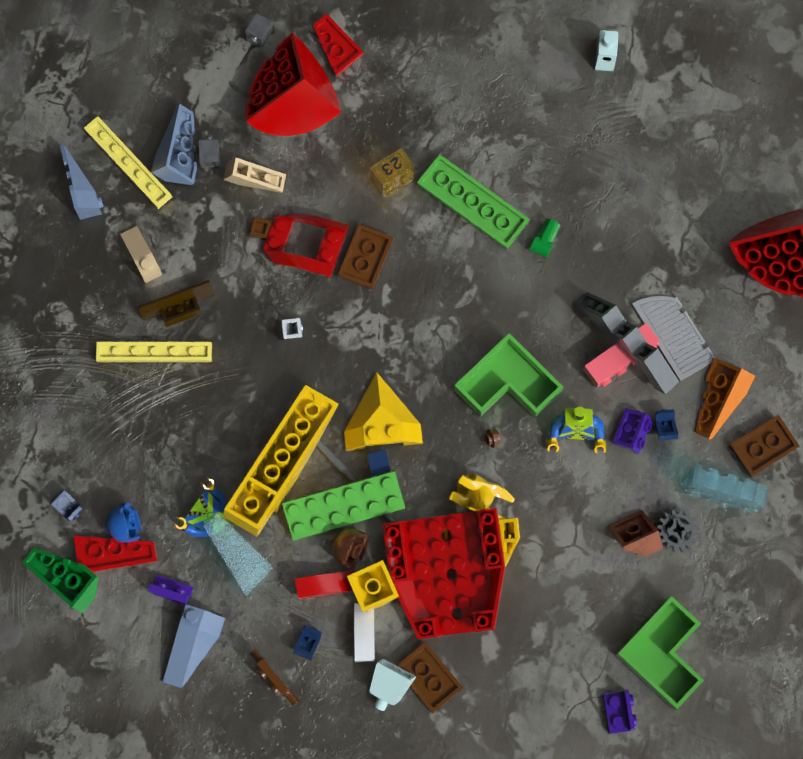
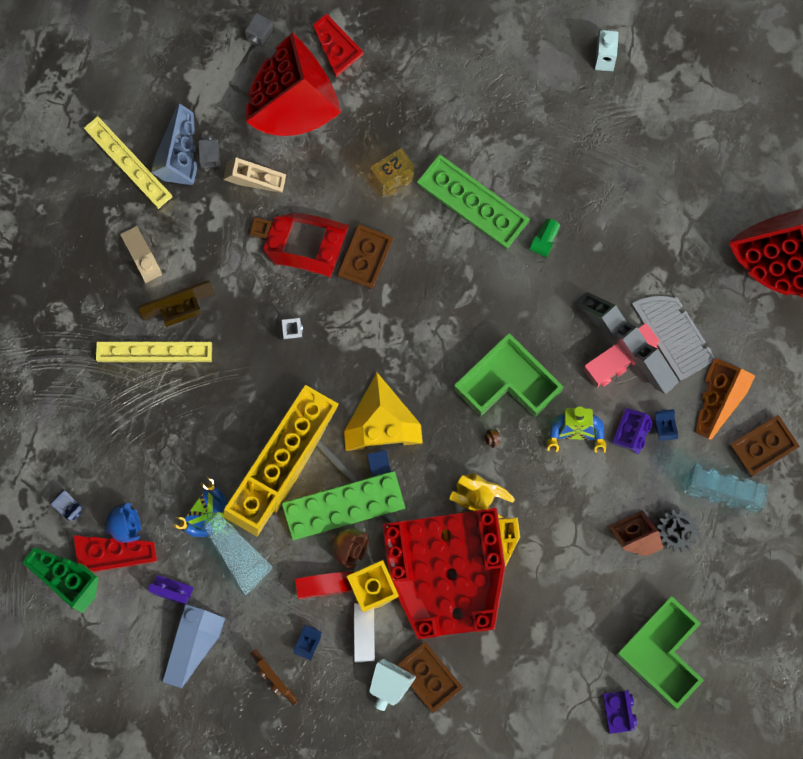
sand blue wedge [60,144,104,220] -> none

